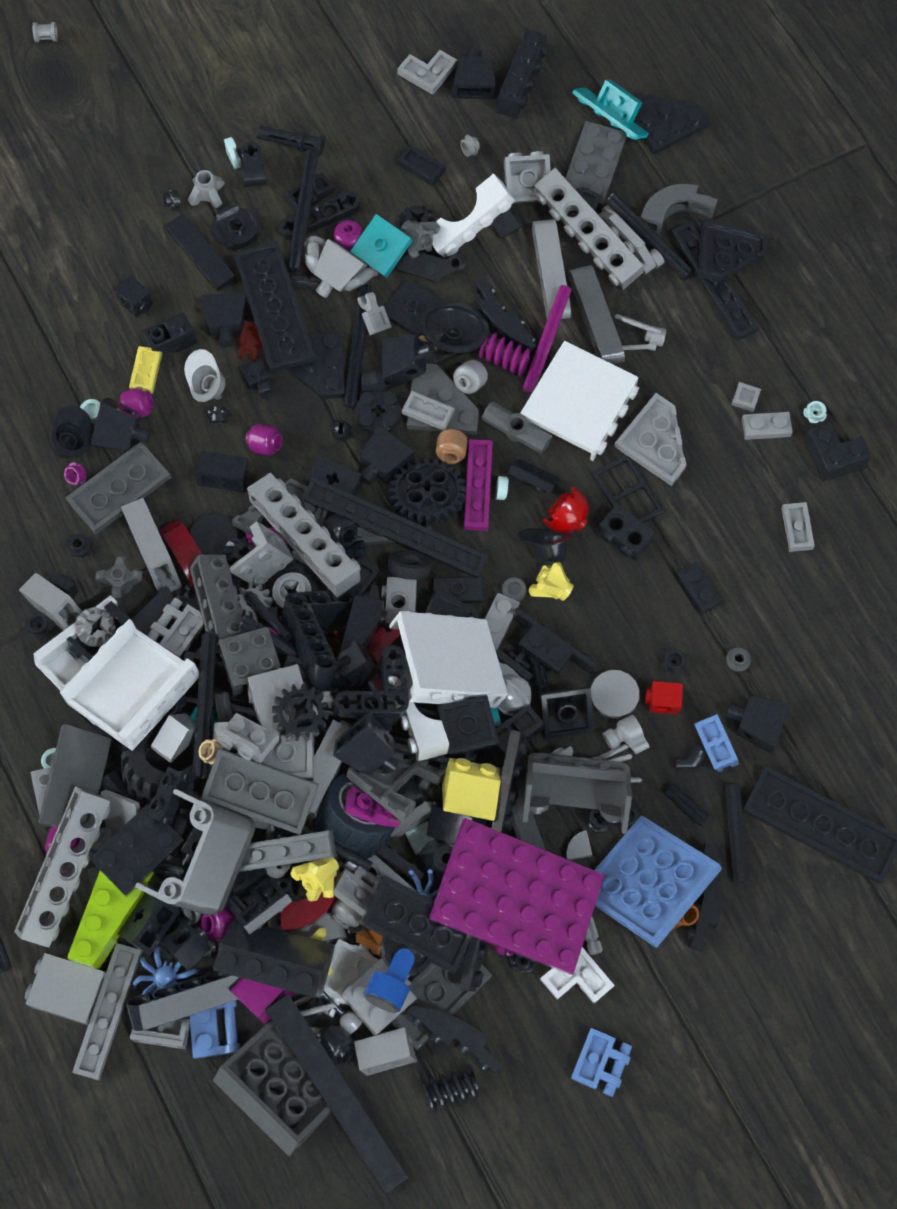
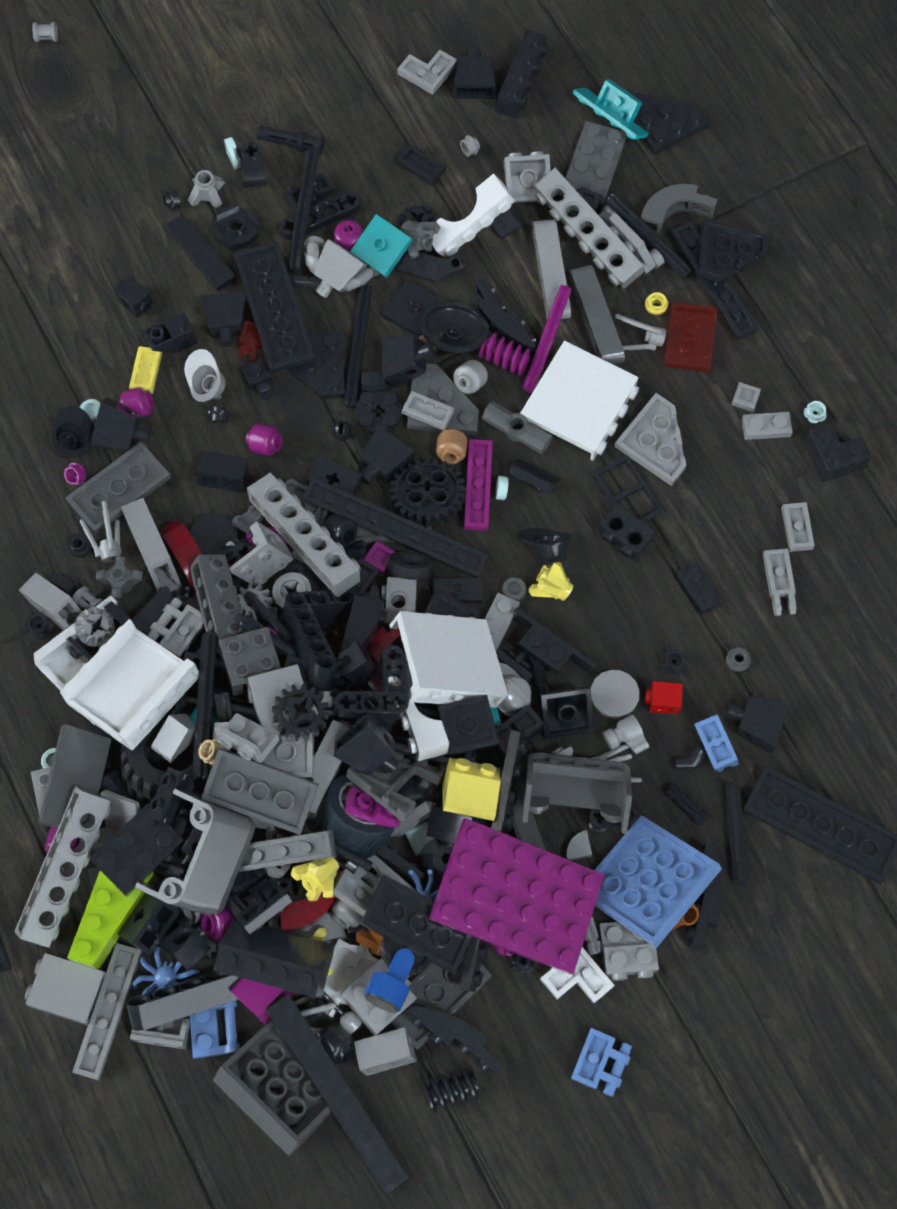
light grey plate [358,292,392,335] -> none
red cylinder [542,486,589,534] -> none
none -> light grey bush [72,586,104,610]
none -> light grey plant [80,501,122,562]
none -> magenta plate [363,541,395,575]
none -> light grey plate [599,922,659,981]
none -> light yellow plate [645,292,668,315]
none -> clear red plate [664,302,717,373]
none -> light grey hinge [762,548,797,616]

